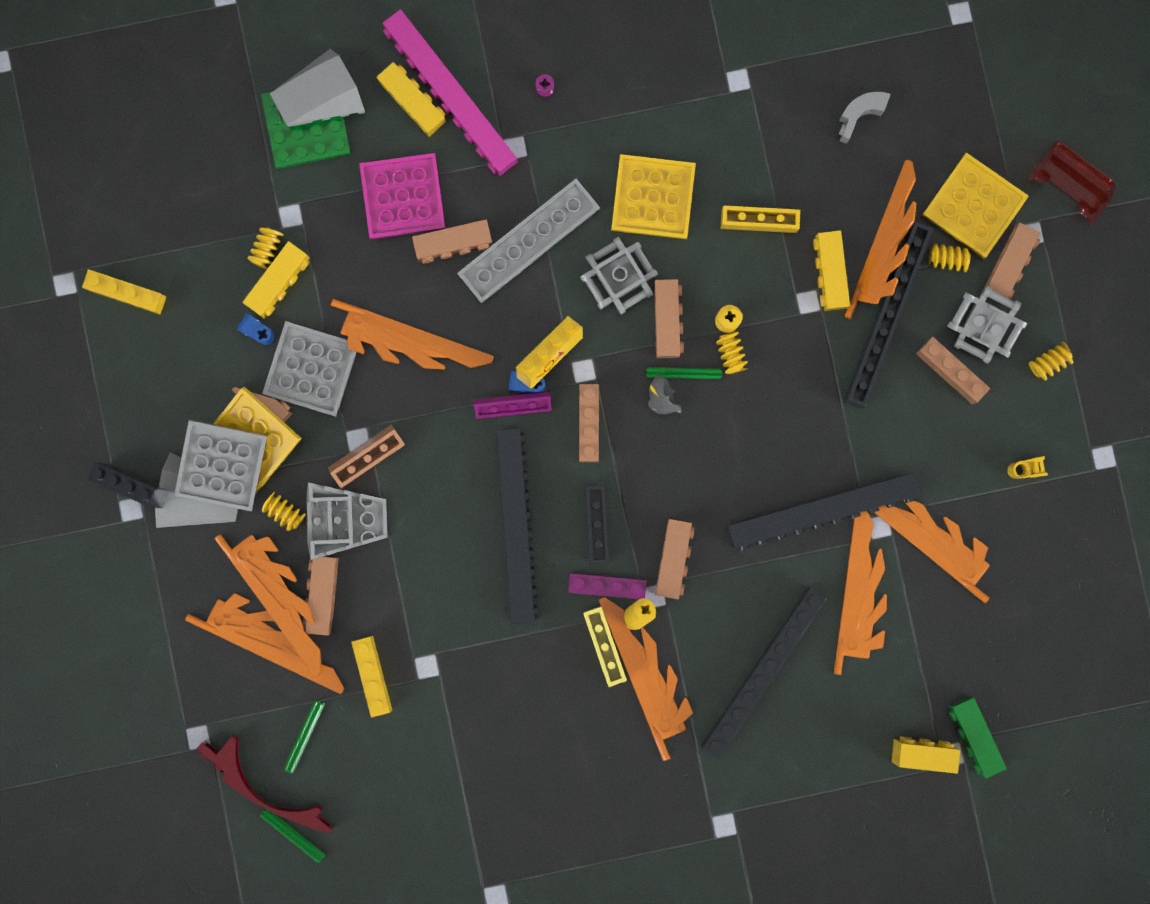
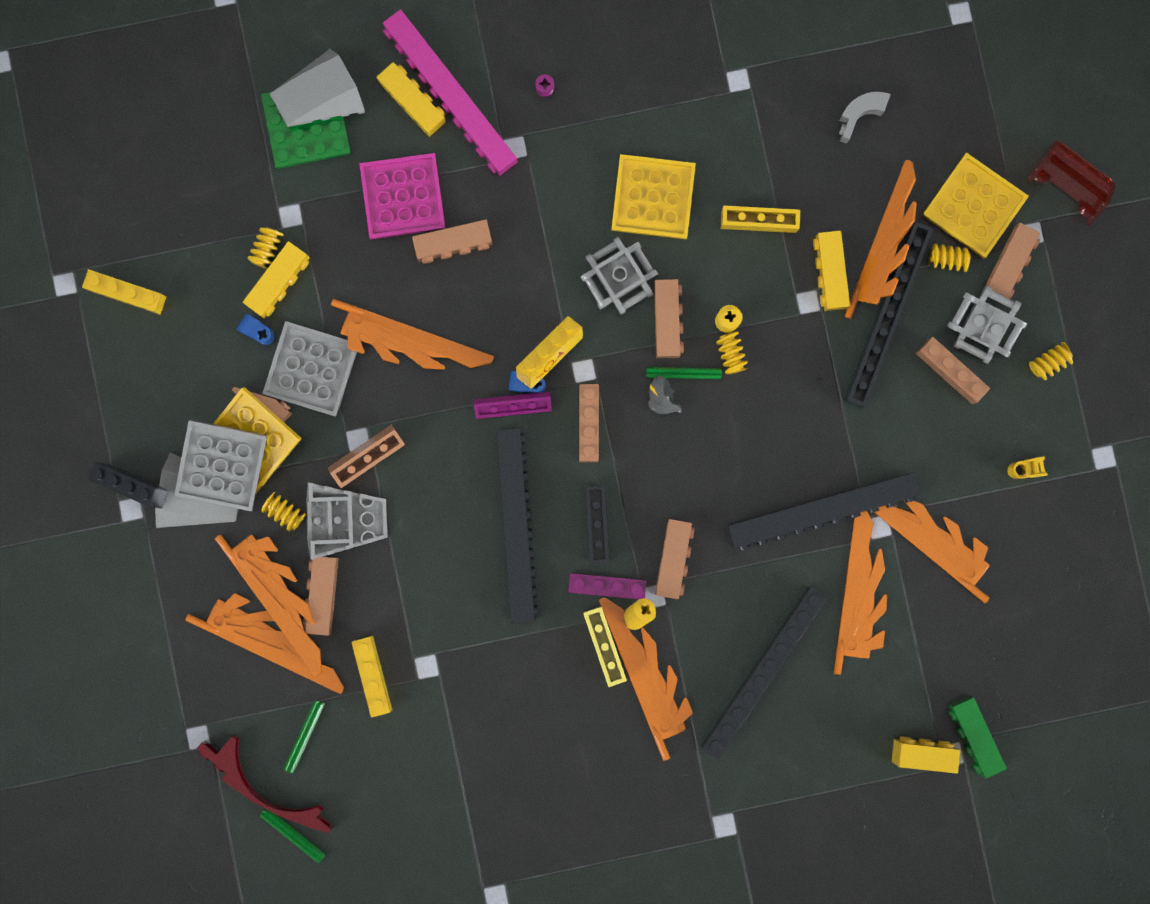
light grey plate [457,179,600,304] -> none

